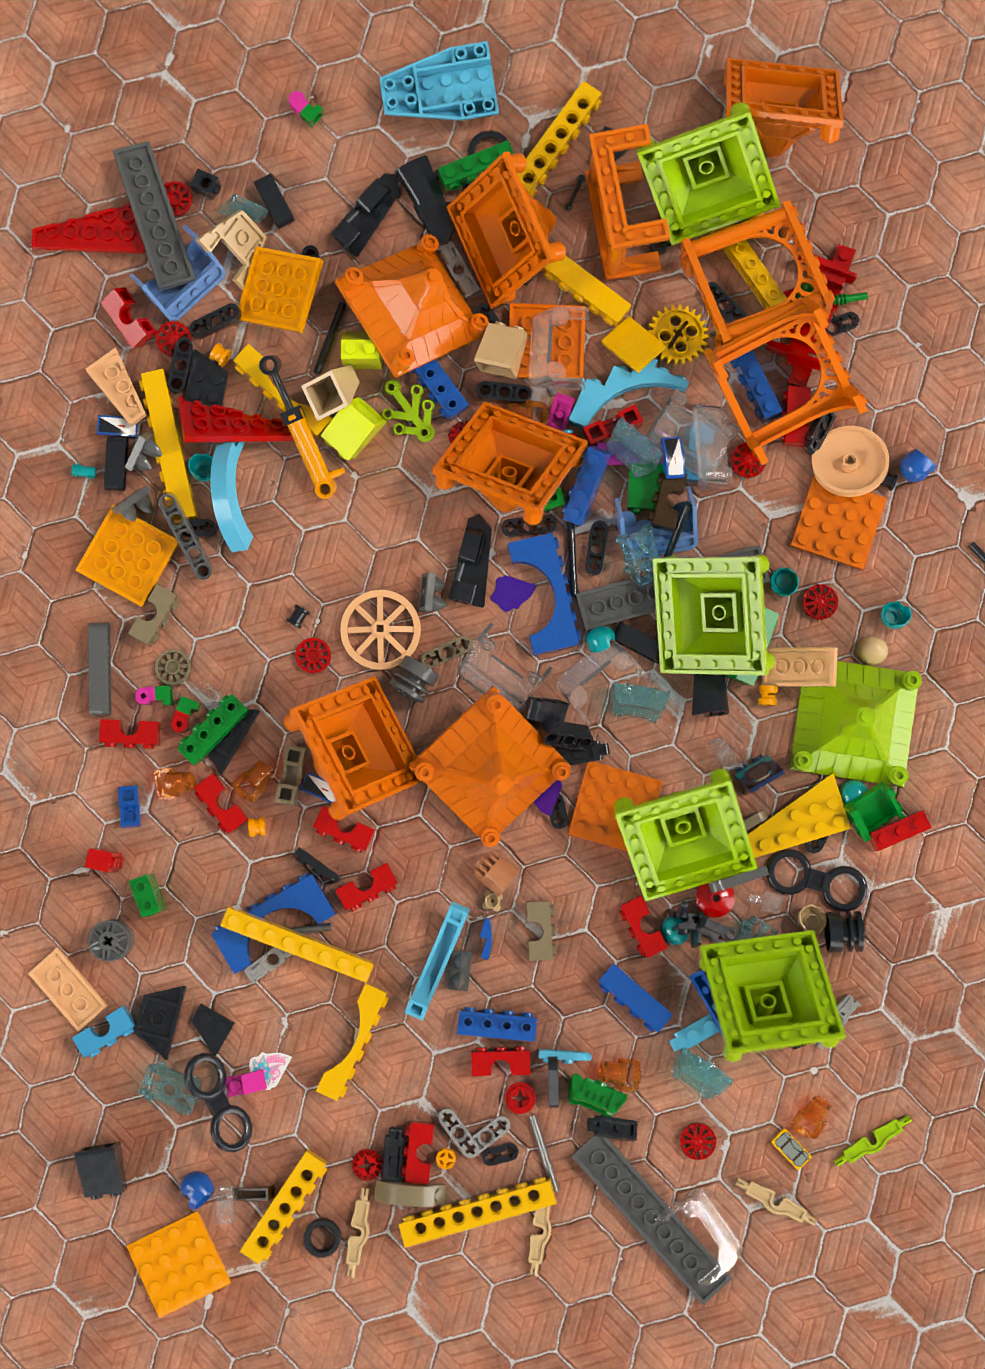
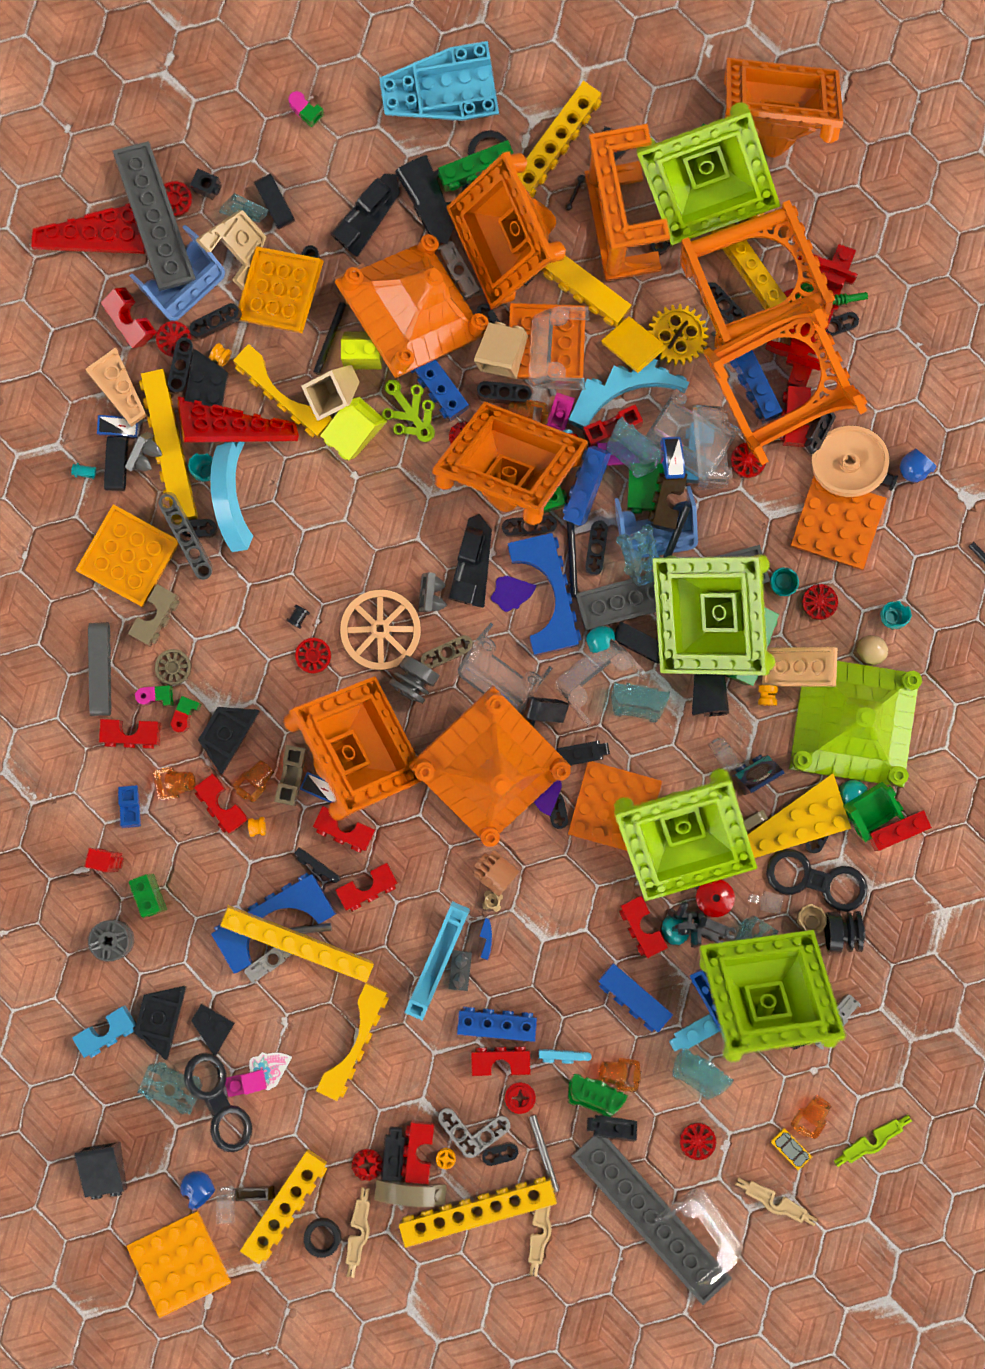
light nougat tile [28,947,109,1032] -> none
dark grey tile [111,485,152,521] -> none
green brick [177,694,250,766] -> none
light orange piece [259,355,345,499] -> none
dark tan arch [526,901,556,961] -> none
black beam [539,720,595,751] -> none
black beam [548,1056,559,1108] -> none
dark grey beam [708,866,769,893] -> none

